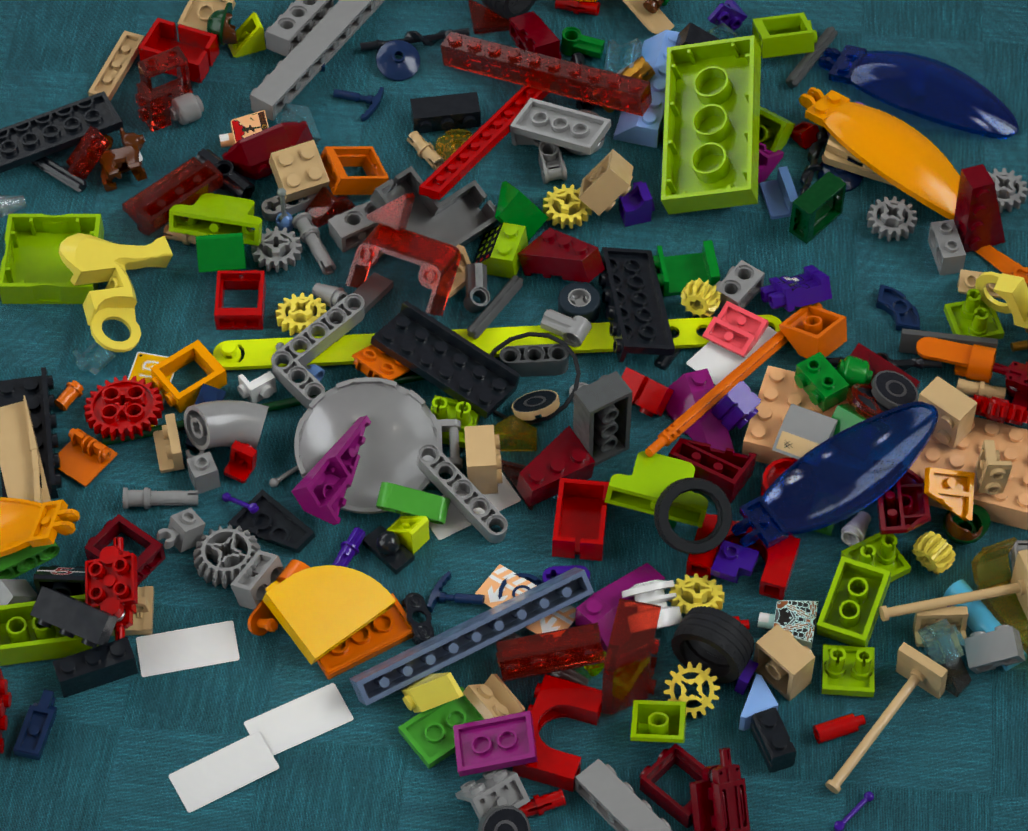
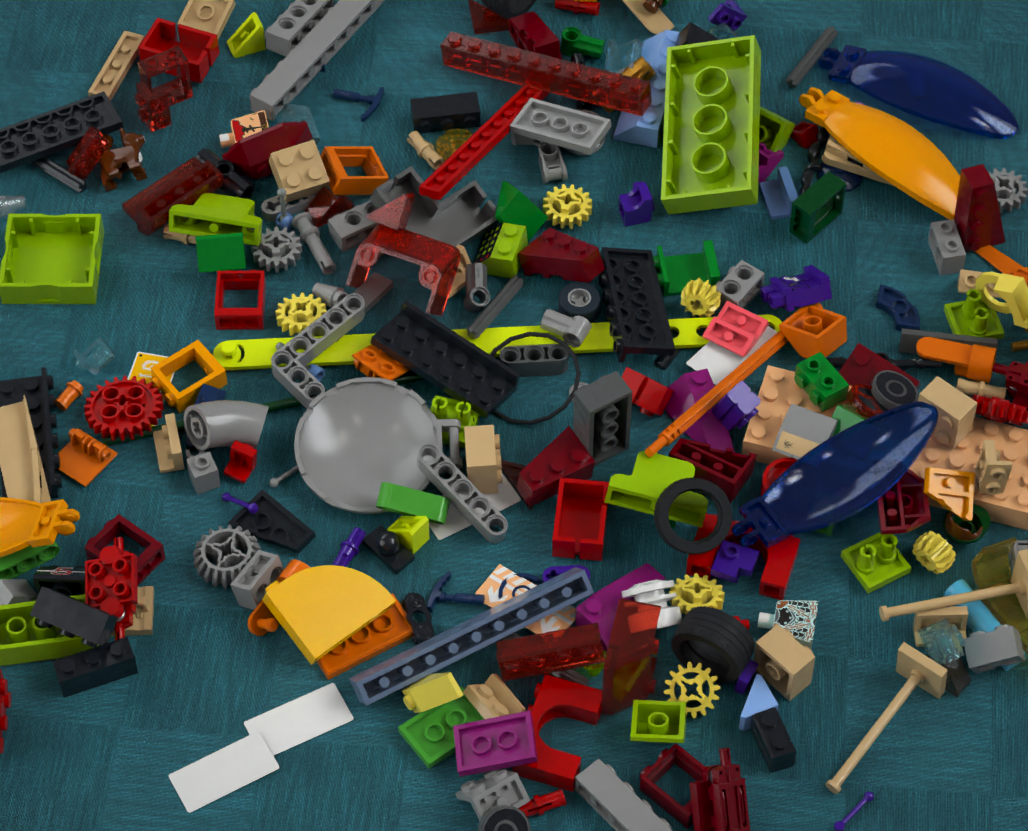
dark blue hinge [13,689,57,760] -> none
light yellow animal [58,233,173,353] -> none
light grey pin [123,487,199,509] -> none
white sticker [136,621,240,677] -> none
light grey brick [156,507,206,552] -> none
light grey head [169,92,204,125] -> none
dark green piece [207,2,238,46] -> none
white bracket [237,371,277,403] -> none
magenta wedge [291,415,371,525] -> none
black piece [360,28,470,52] -> none
dark blue dish [376,40,420,81] -> none
clear yellow slope [494,415,537,451] -> none
tile [511,390,560,421] -> none
tan brick [579,149,633,216] -> none
lime window [752,12,818,58] -> none
red cylinder [812,713,866,744] -> none
lime brick [817,556,891,647] -> none
lime plate [821,644,875,697] -> none
green head [836,355,873,390] -> none
white cone [841,511,871,546] -> none
light grey gear [866,196,918,242] -> none

